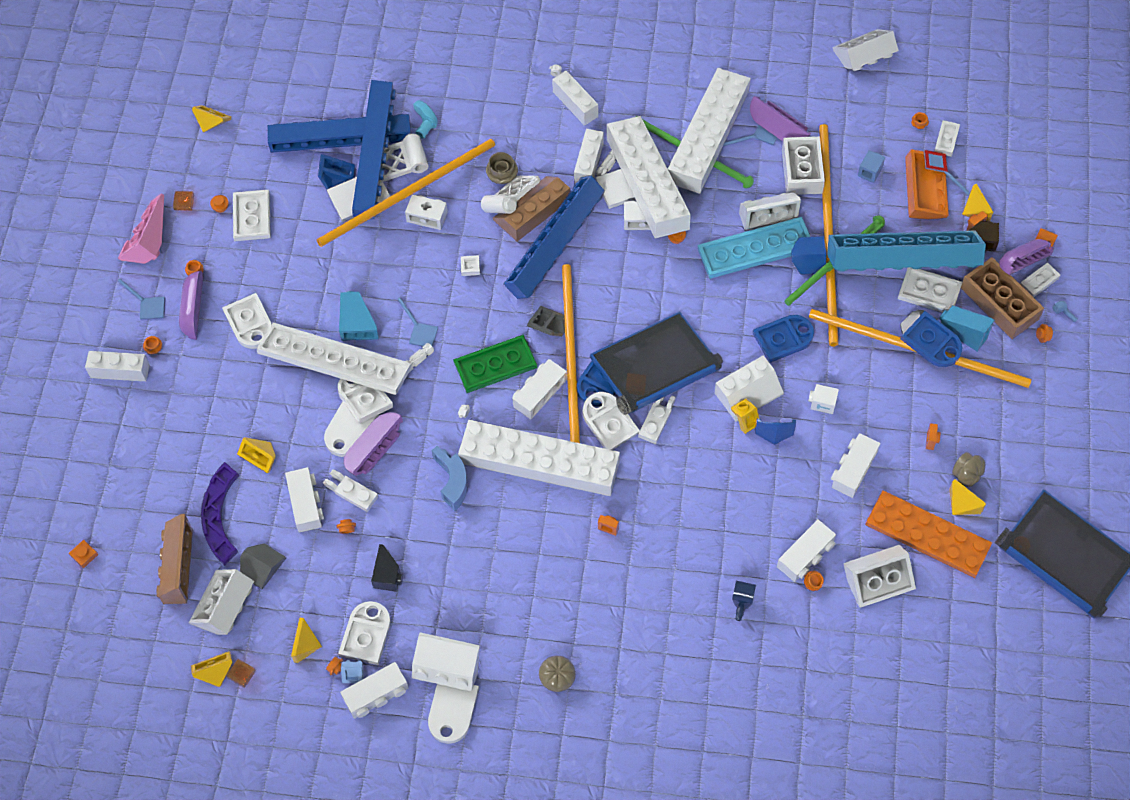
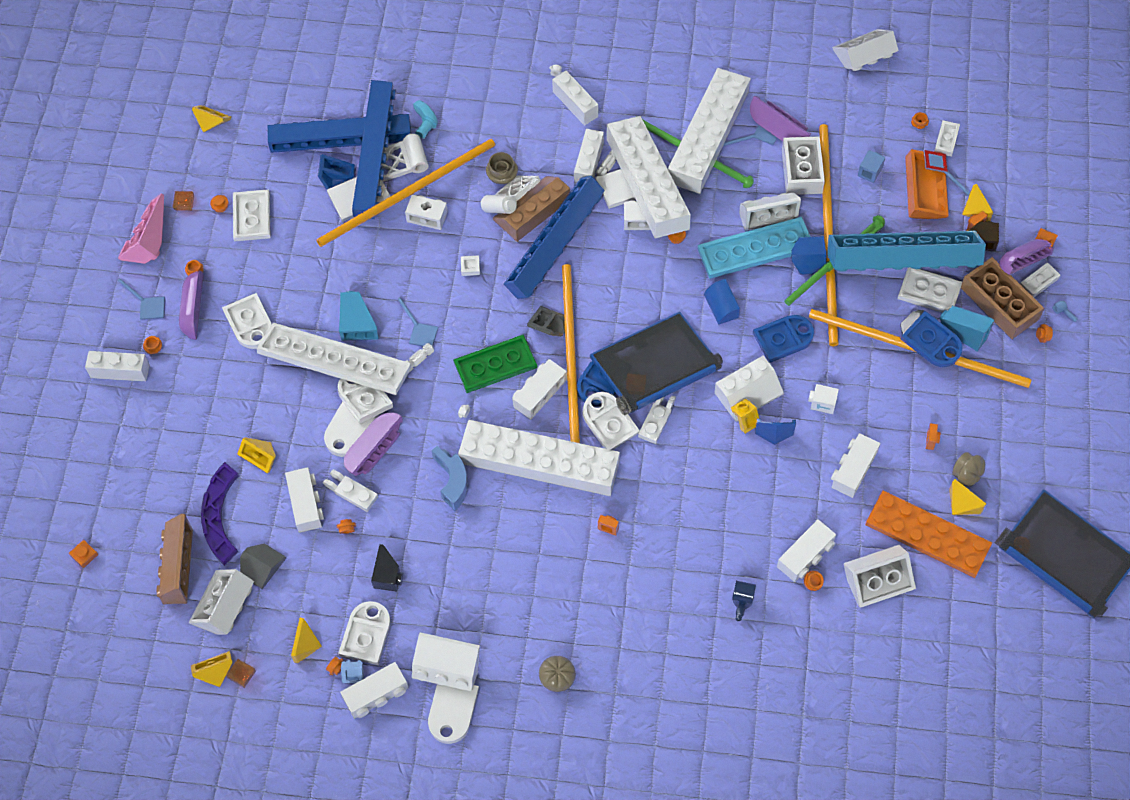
none -> blue brick [704,279,740,325]

